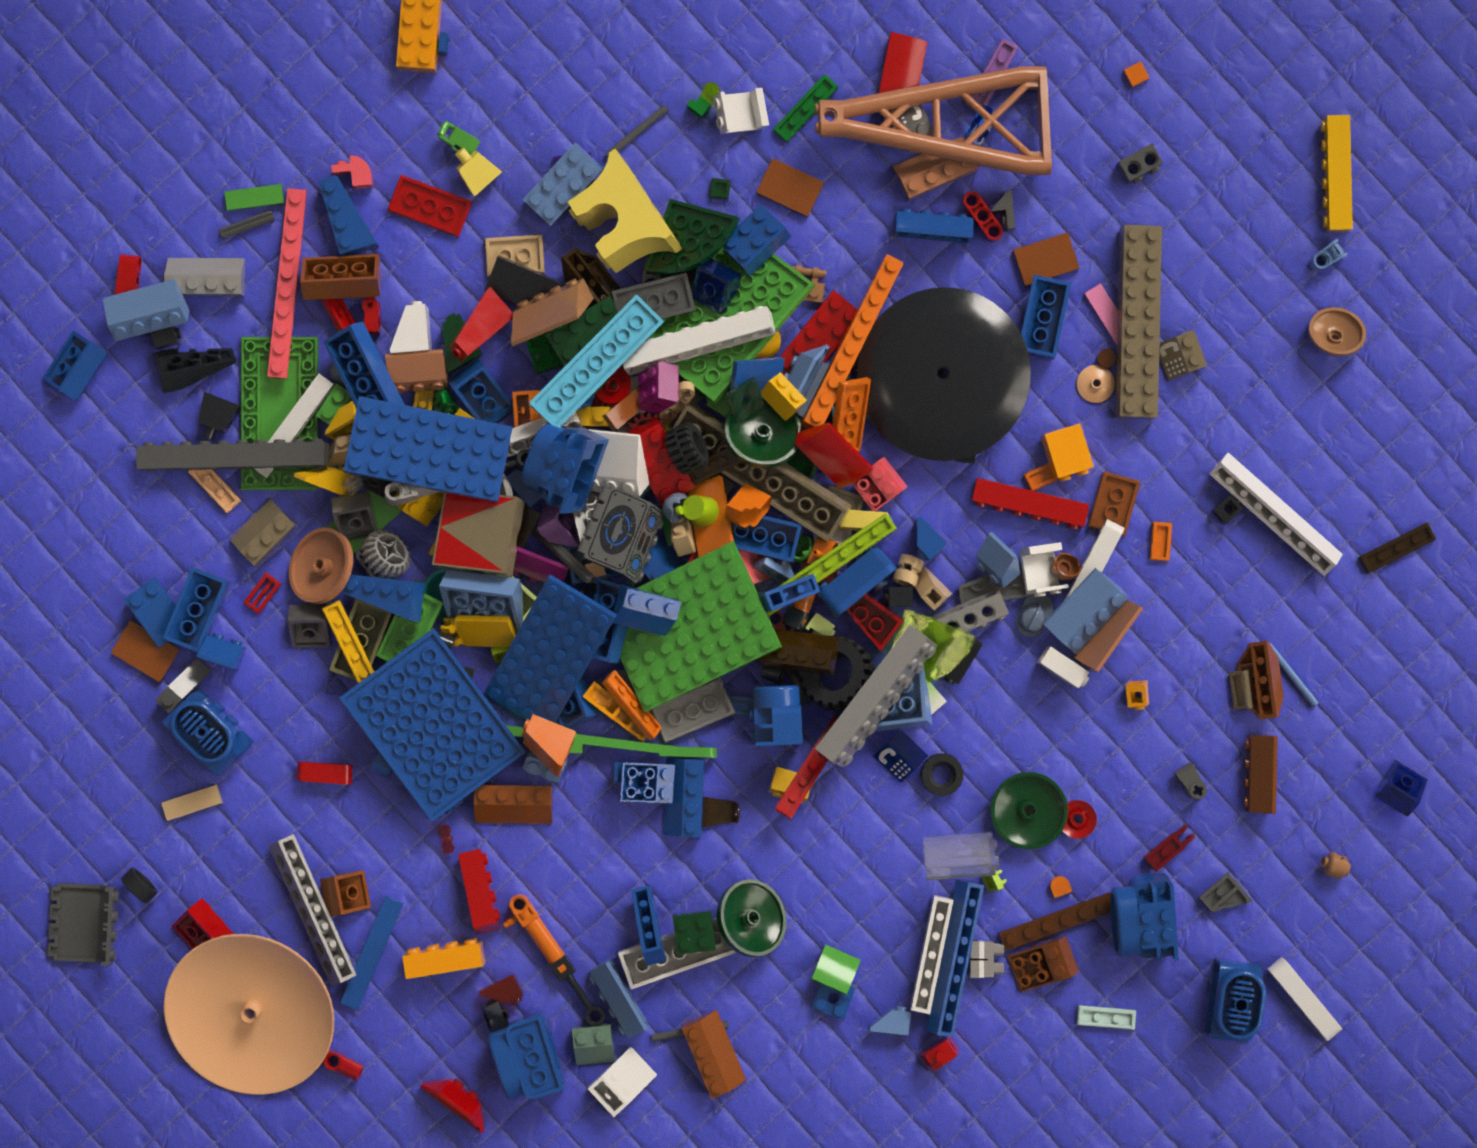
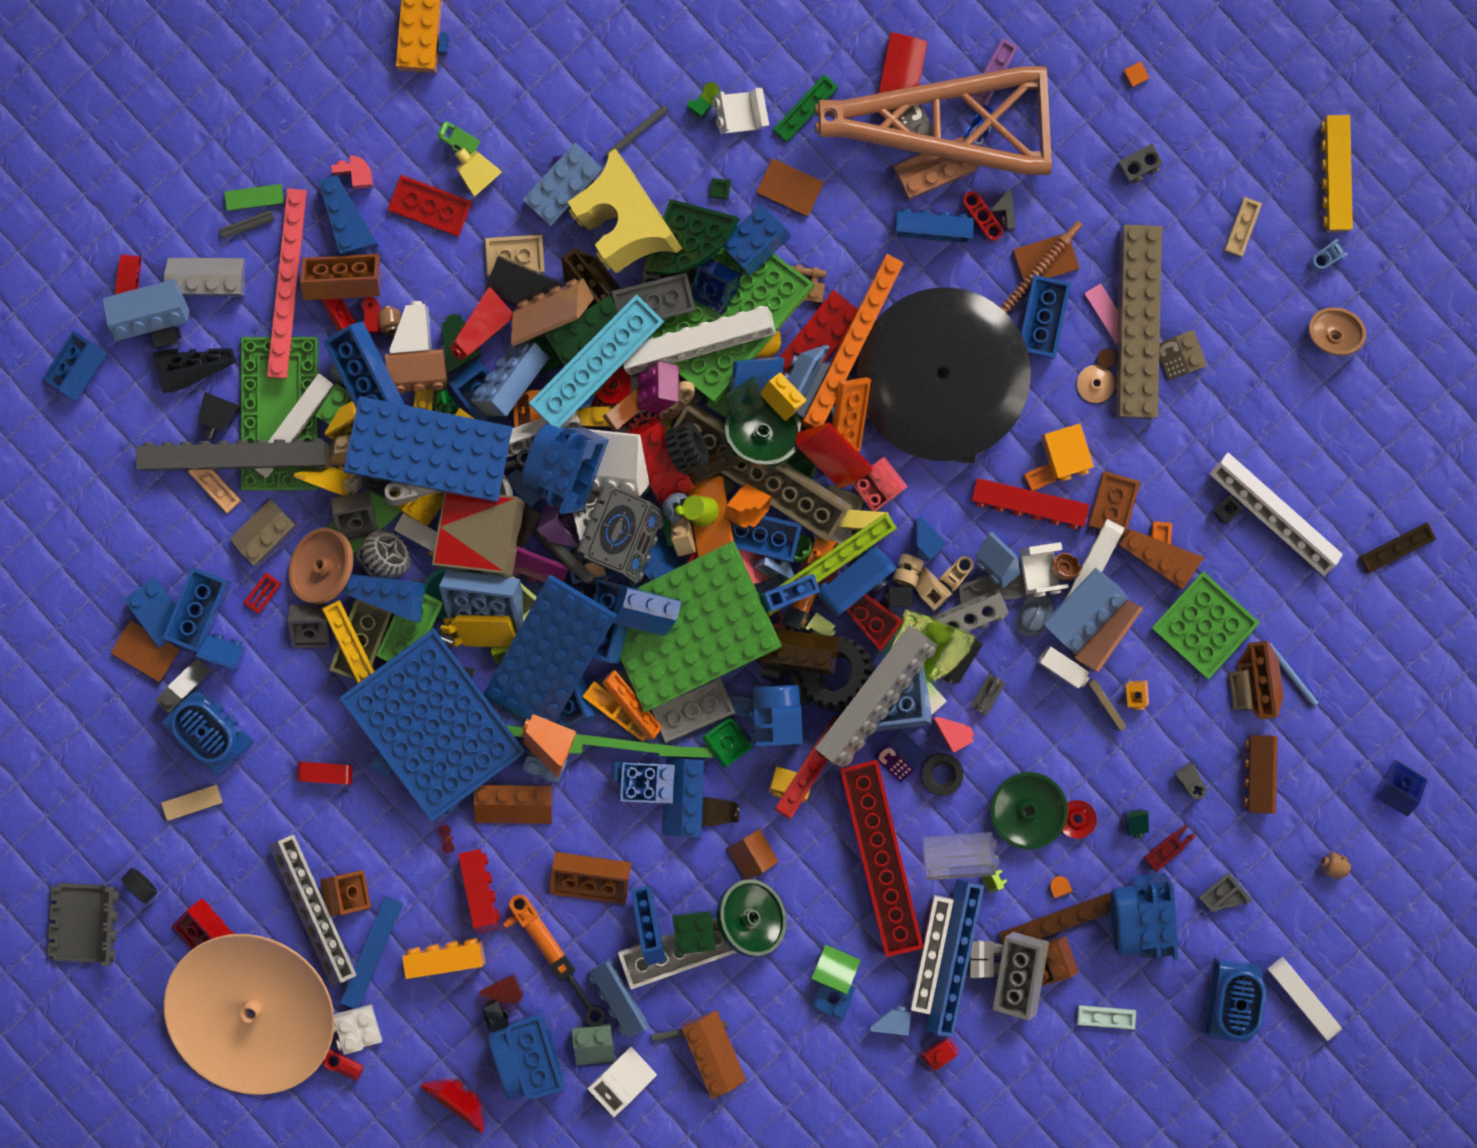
none -> white plate [334,1004,382,1055]
none -> medium nougat head [378,306,402,336]
none -> white tile [394,513,437,552]
none -> medium blue brick [471,342,549,416]
none -> dark orange slope [550,852,631,905]
none -> green tile [701,716,753,769]
none -> dark orange slope [727,828,779,880]
none -> red brick [839,759,923,957]
none -> coral slope [932,716,975,753]
none -> tan piece [939,556,974,592]
none -> dark grey hinge [970,673,1006,716]
none -> light grey brick [993,932,1049,1021]
none -> nougat hose [1000,220,1083,314]
none -> dark tan tile [1087,679,1126,731]
none -> dark orange wedge [1116,529,1205,589]
none -> dark green slope [1124,809,1149,838]
none -> bright green plate [1151,571,1260,680]
none -> tan tile [1224,197,1262,258]

